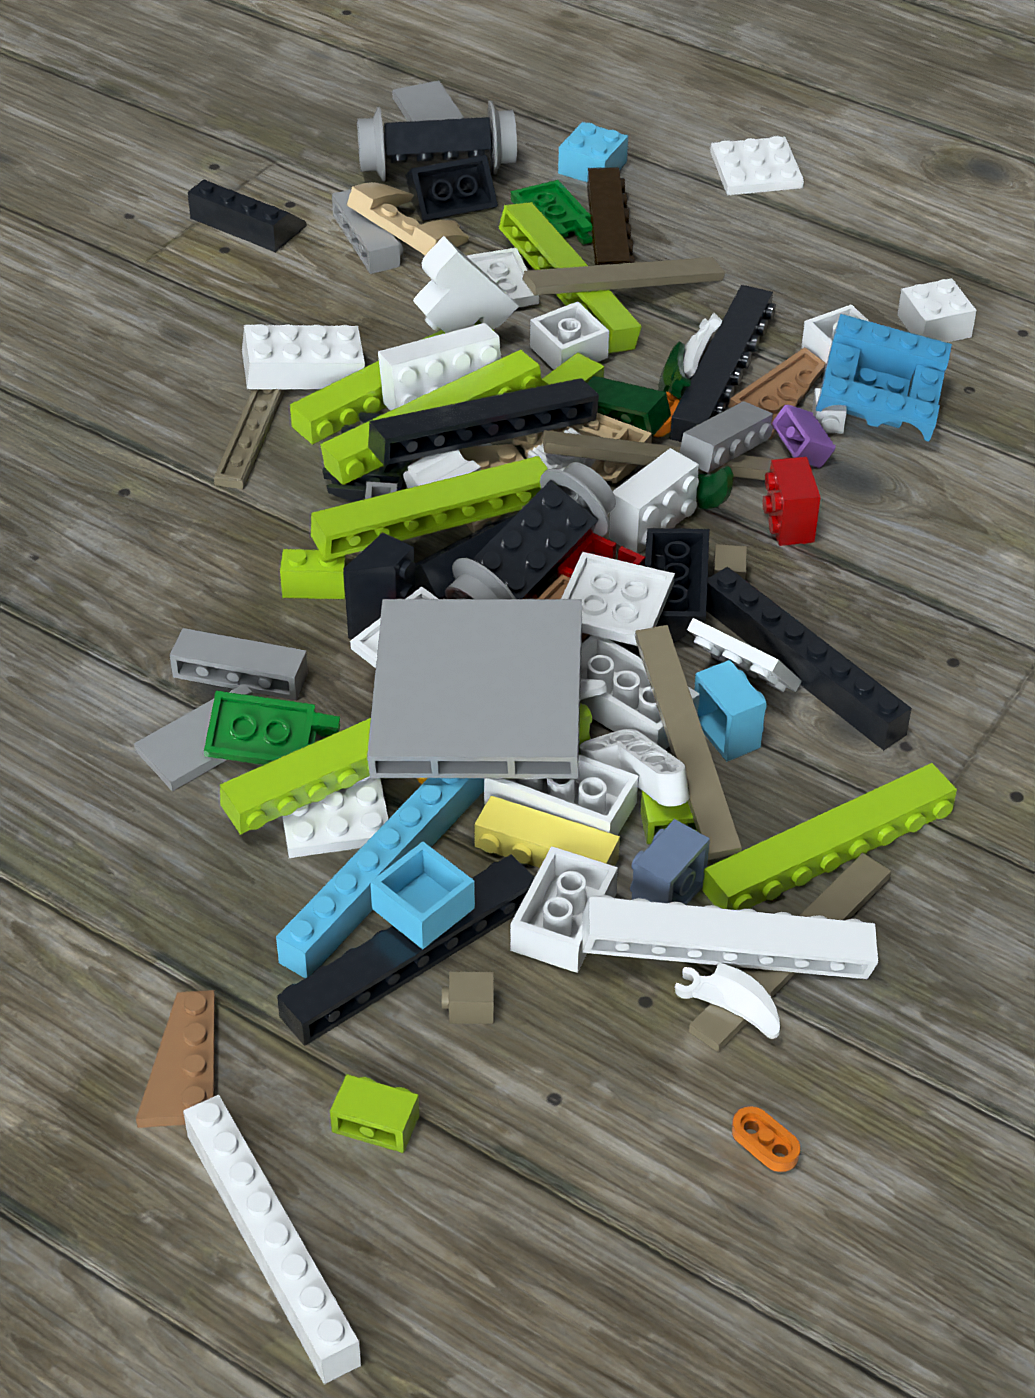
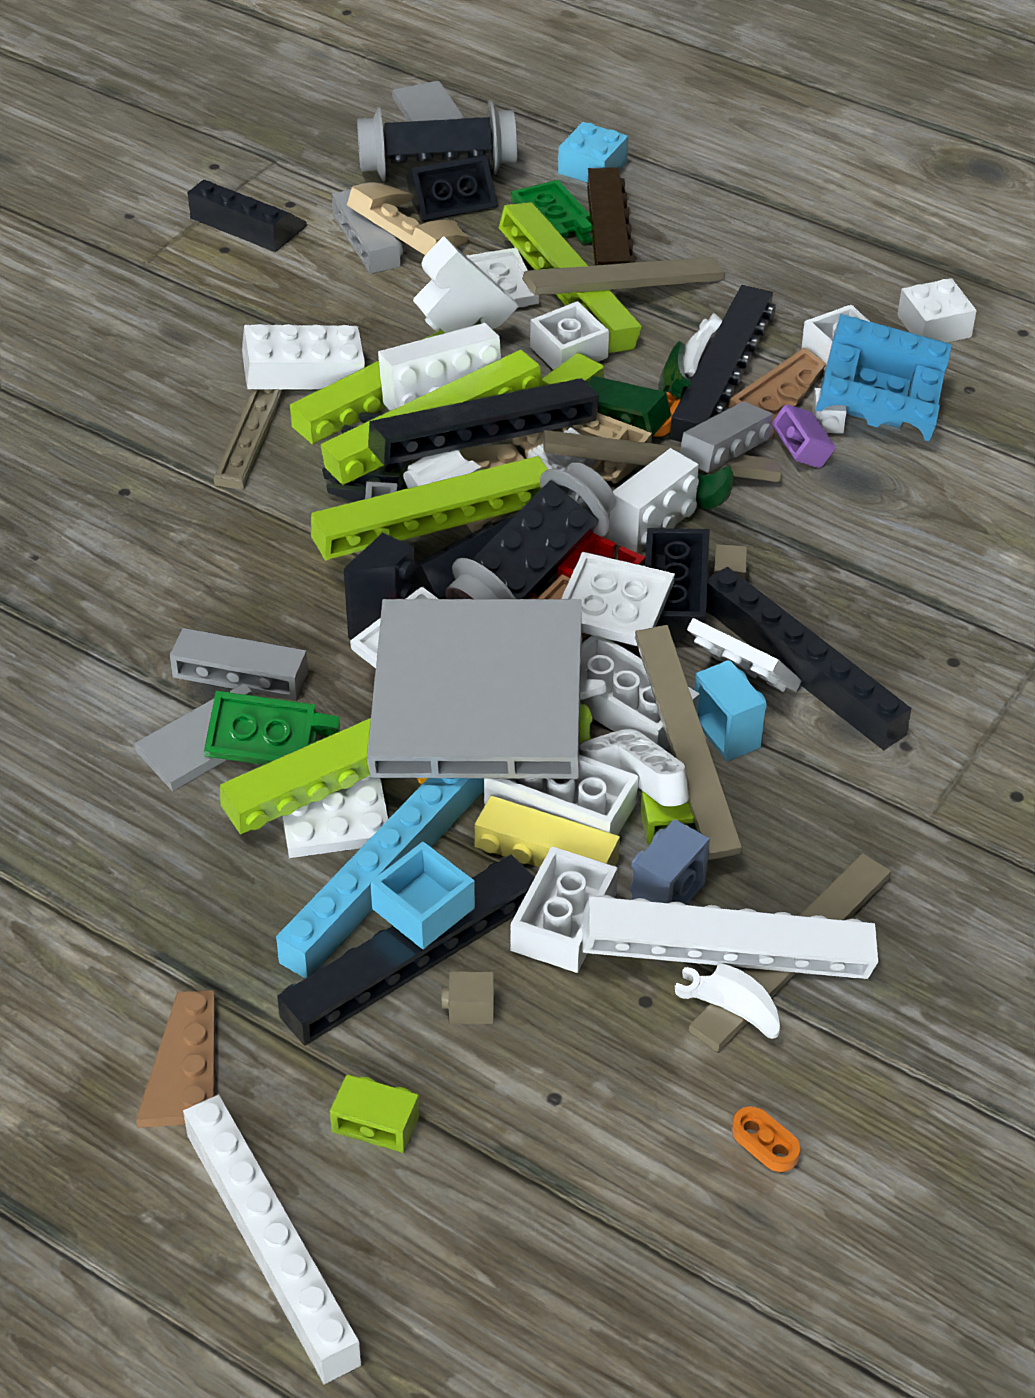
lime brick [280,549,347,599] -> none
lime brick [702,763,957,910] -> none
white plate [710,136,804,195] -> none
red piece [763,457,821,546] -> none

